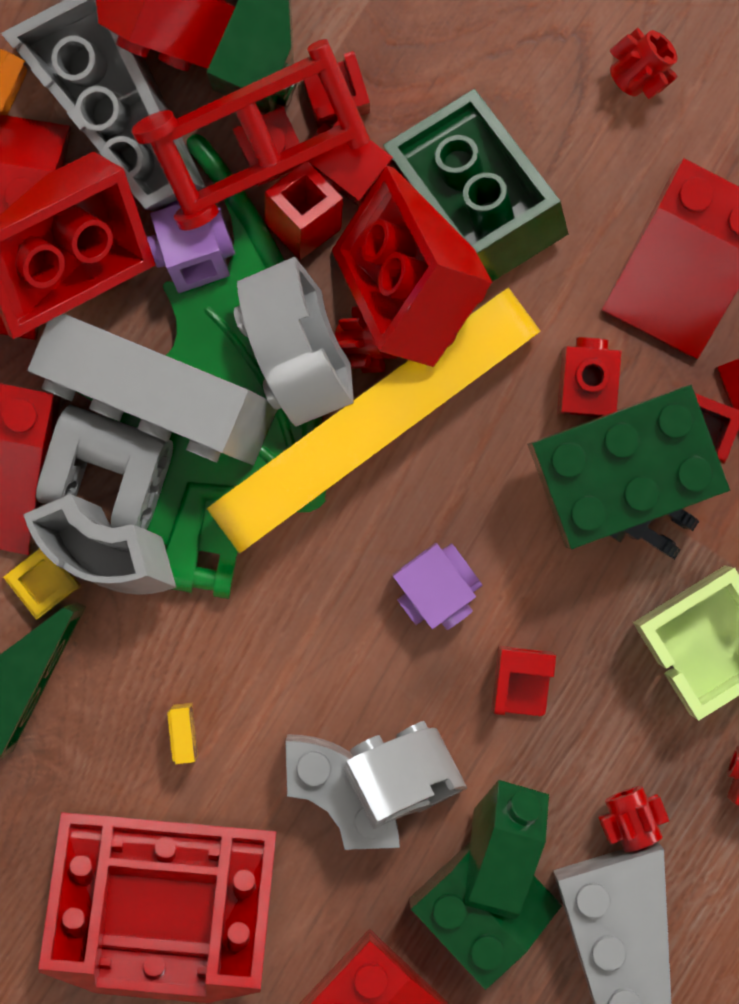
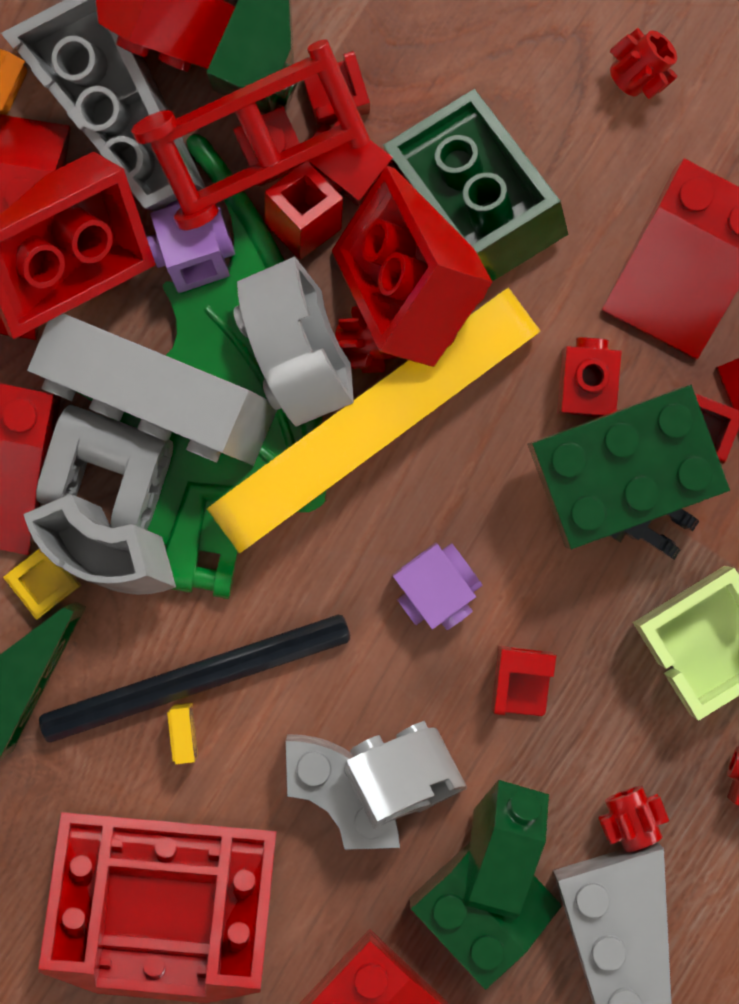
none -> black axle [39,614,351,743]

